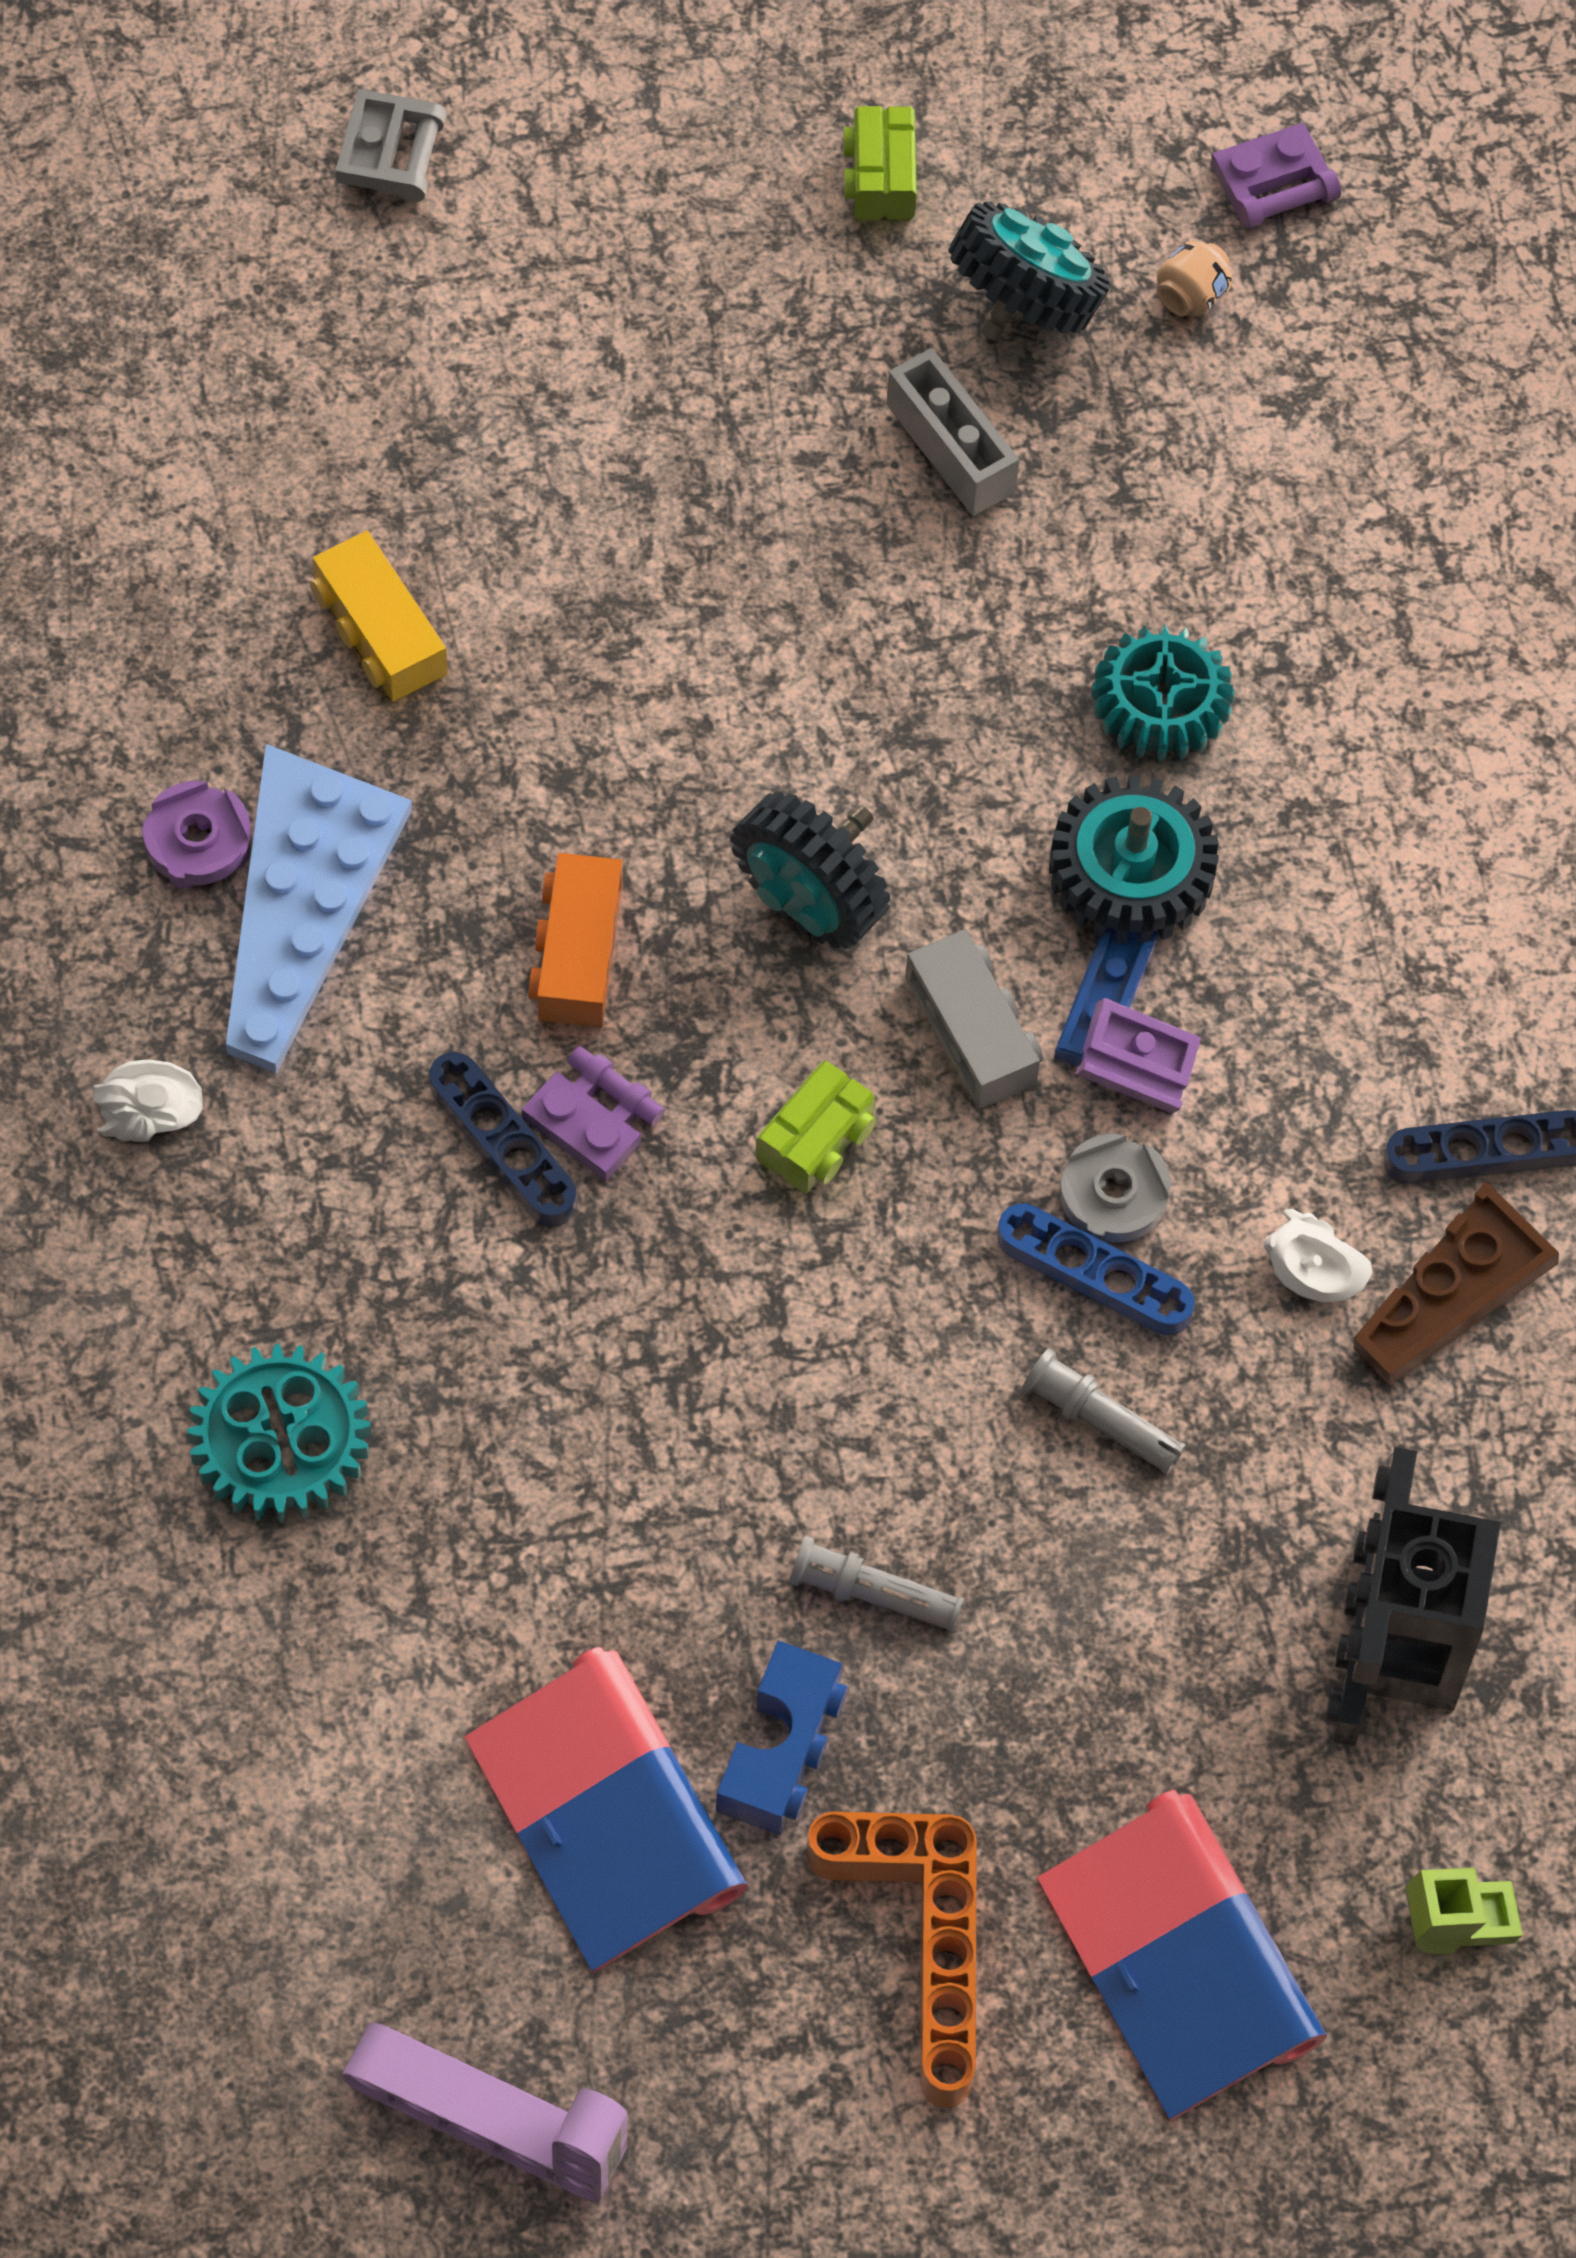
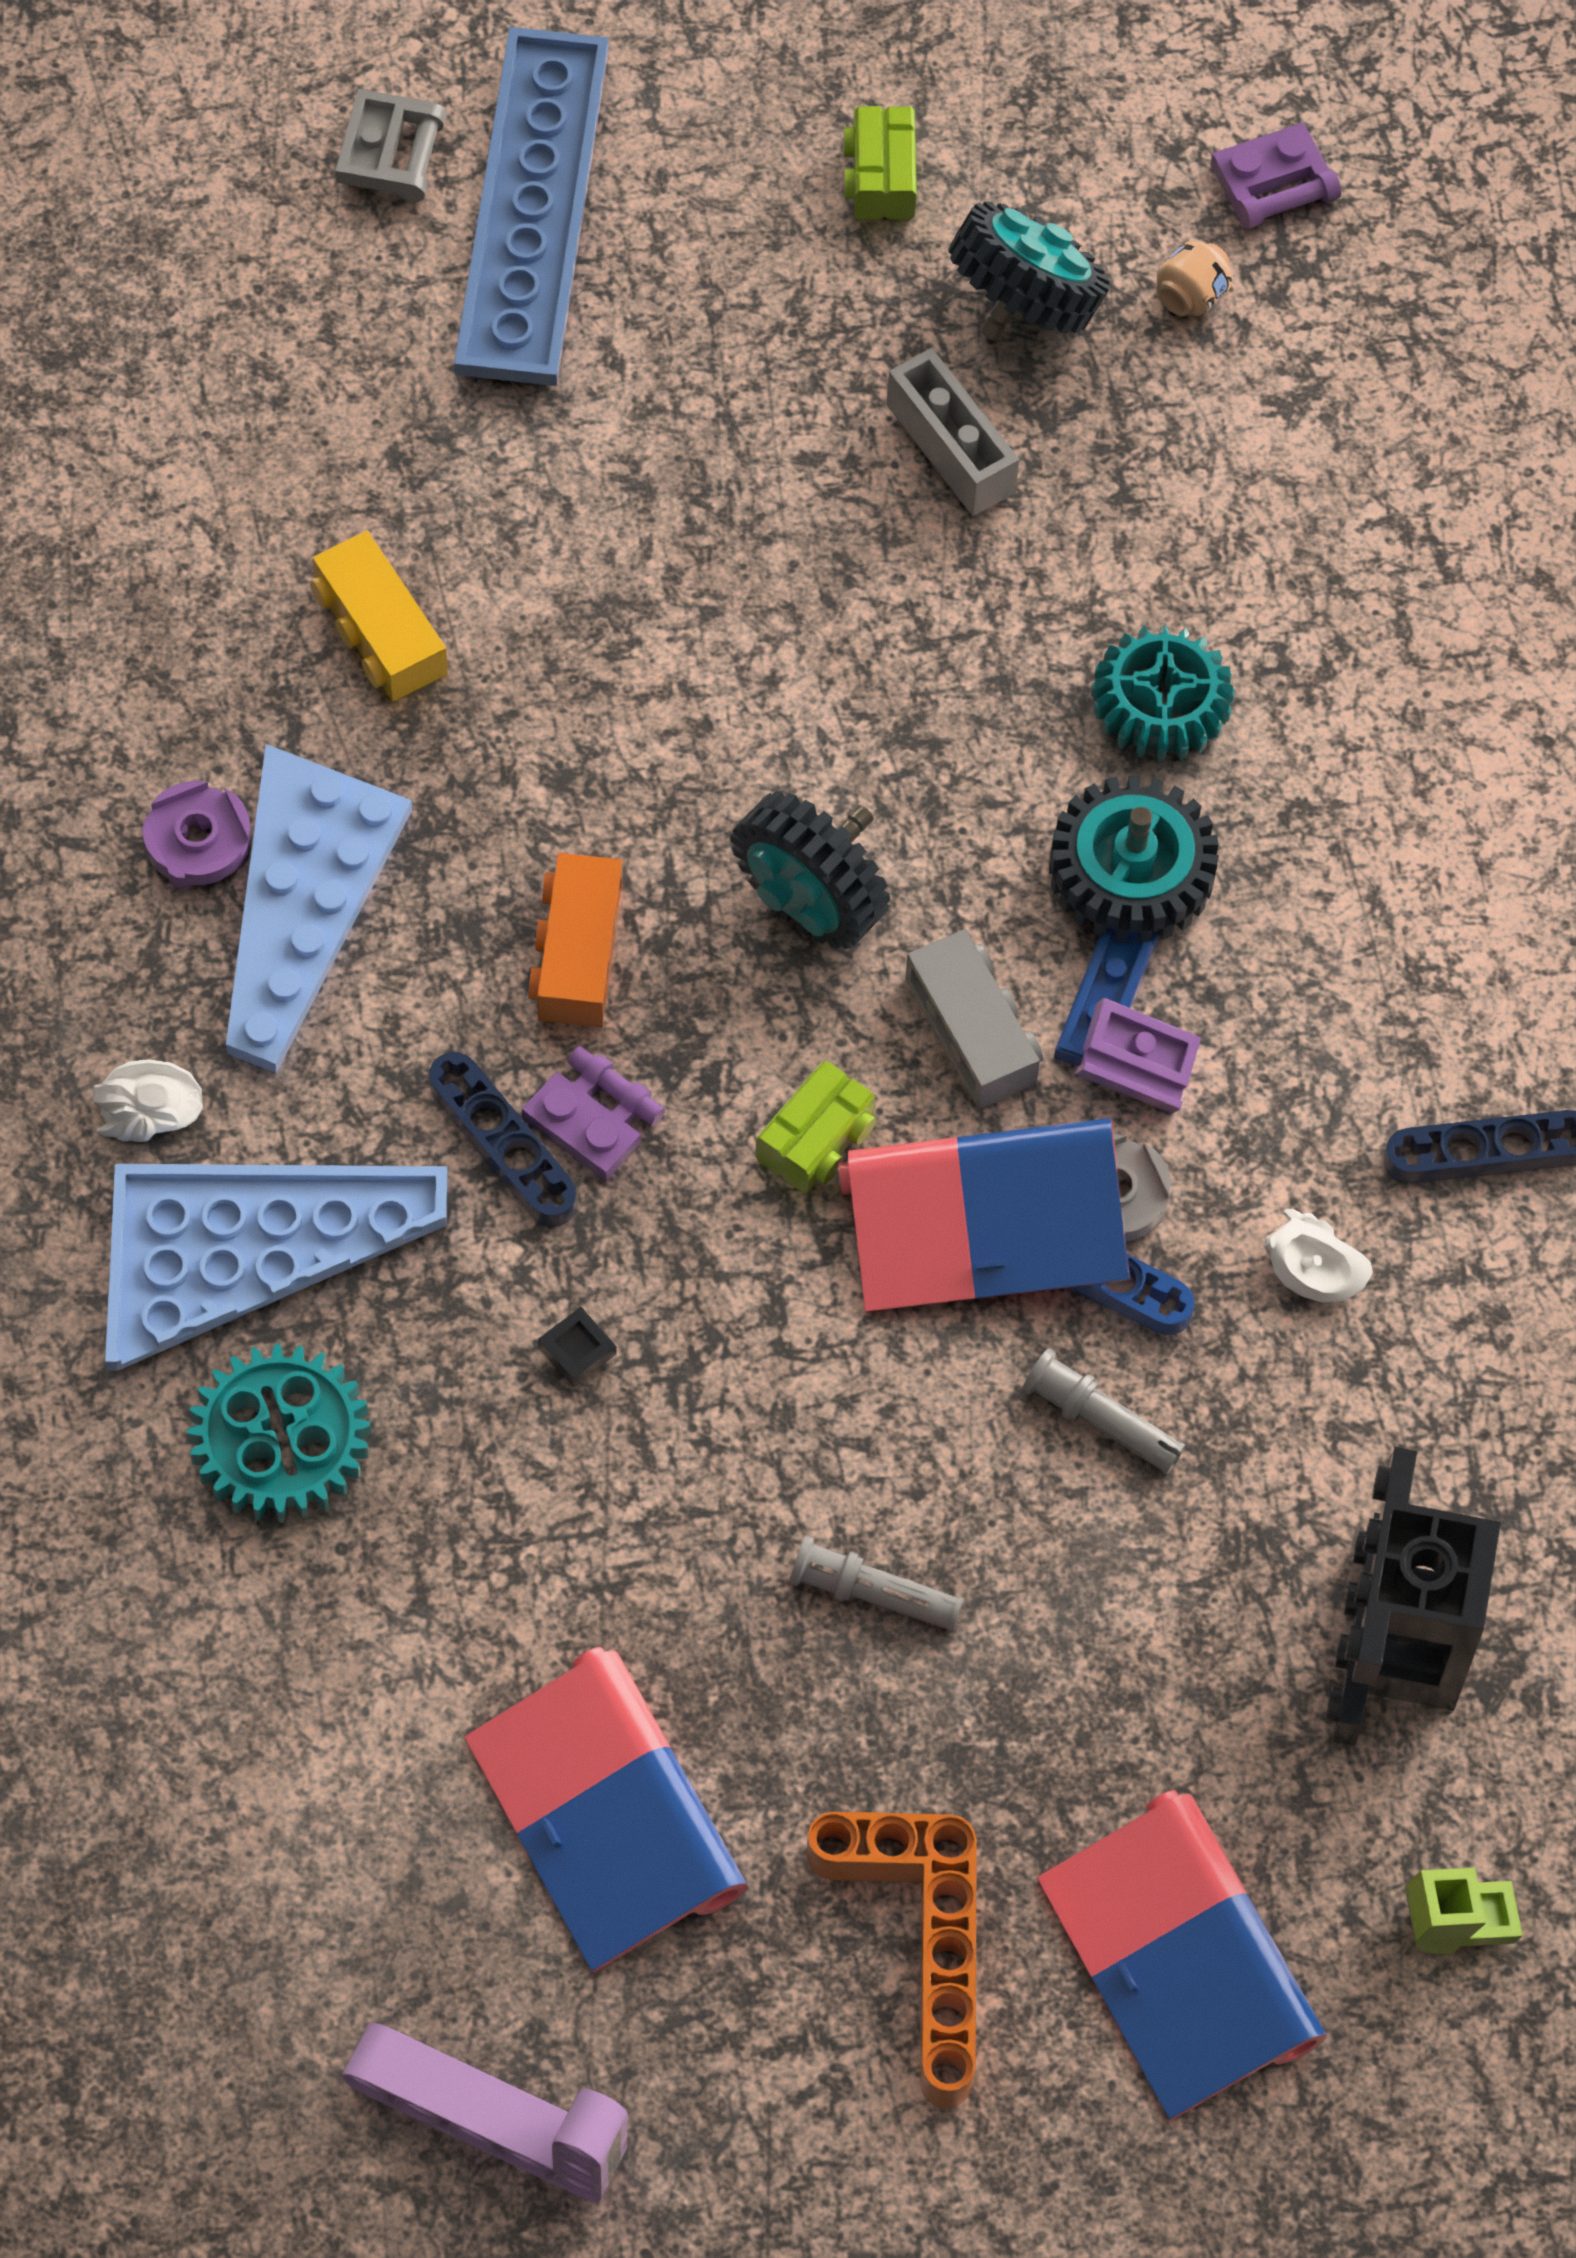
blue arch [716,1640,848,1835] -> none
reddish brown wing [1354,1181,1559,1386] -> none
none -> light blue wing [105,1164,448,1371]
none -> medium blue plate [454,27,609,386]
none -> black plate [538,1307,617,1387]
none -> door [838,1118,1130,1312]

